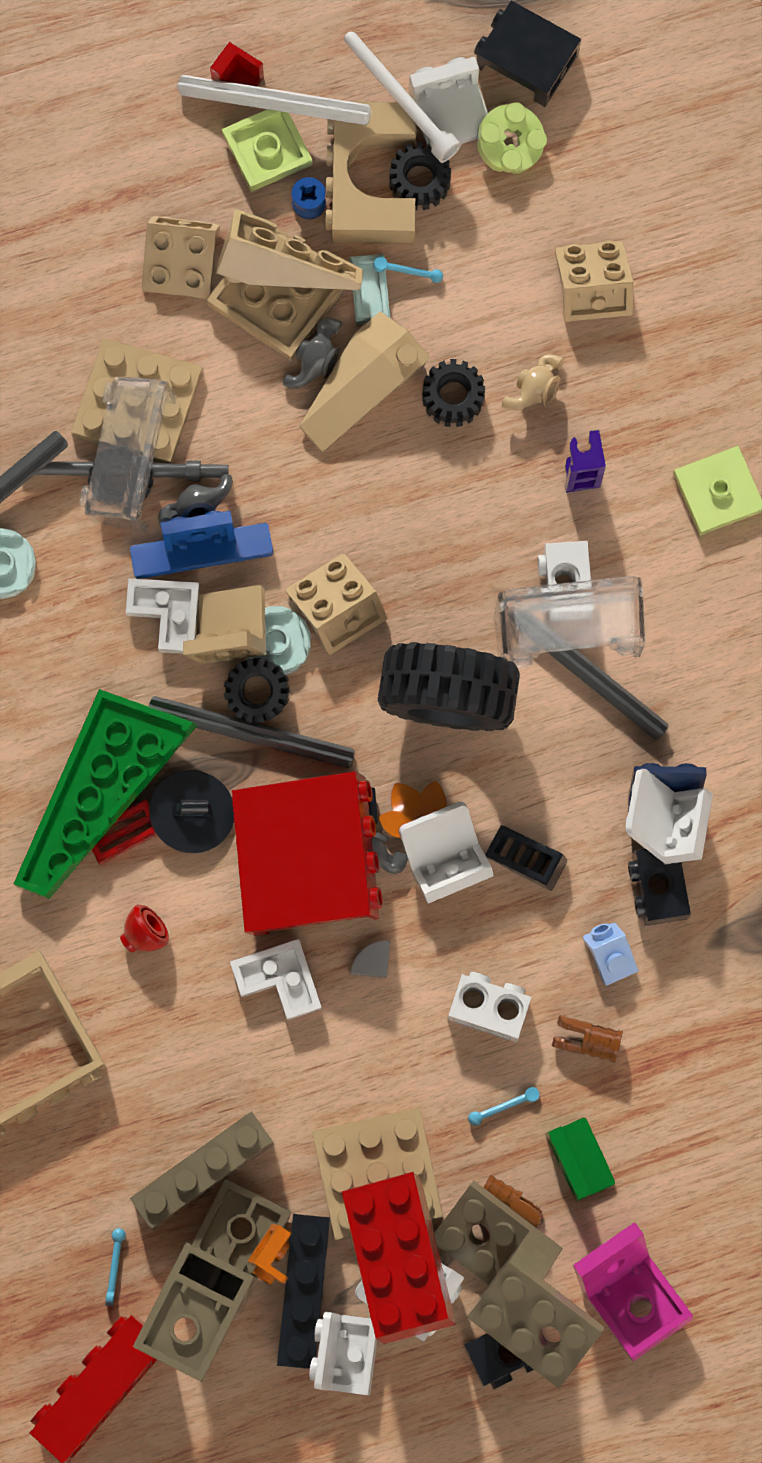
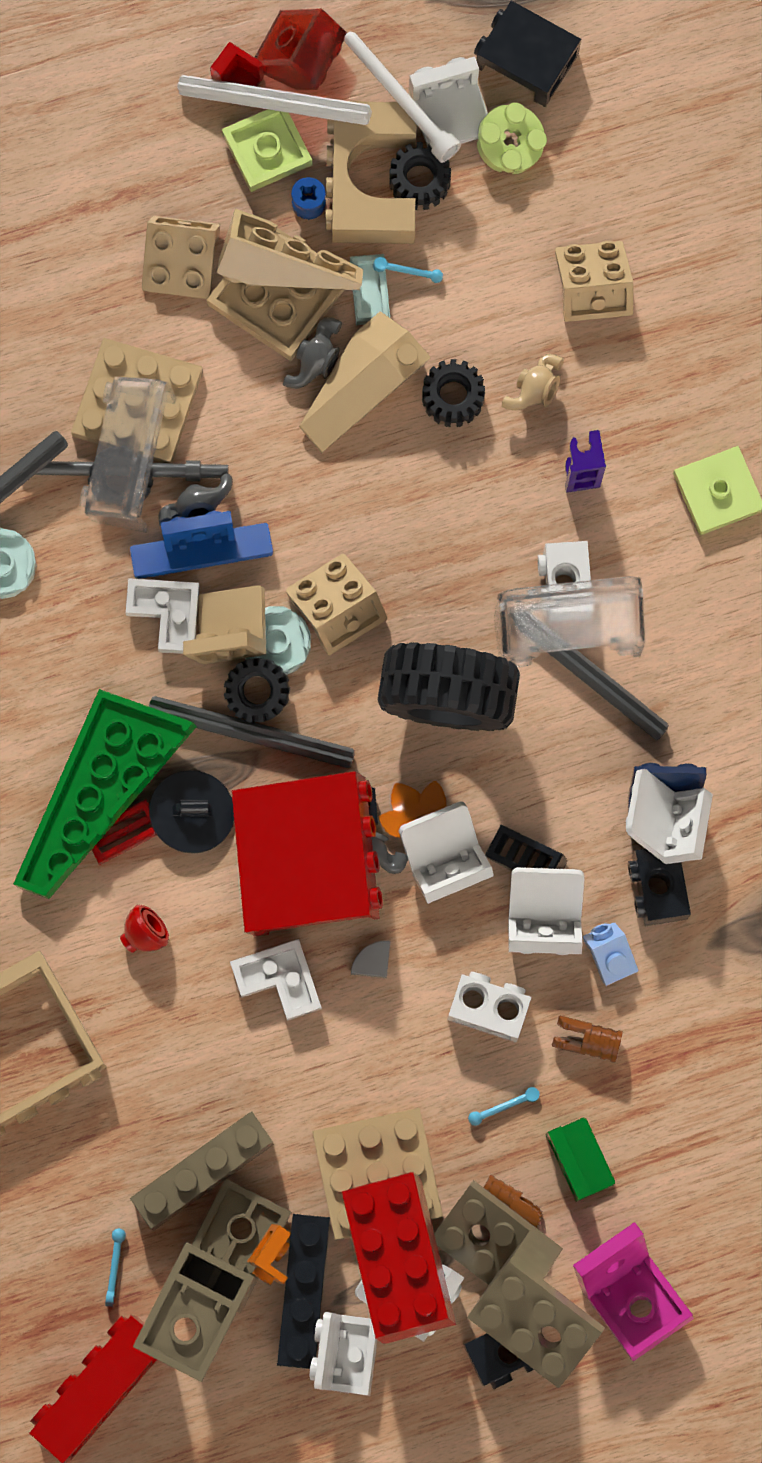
none -> clear red slope [255,8,347,90]
none -> white bracket [508,868,584,955]

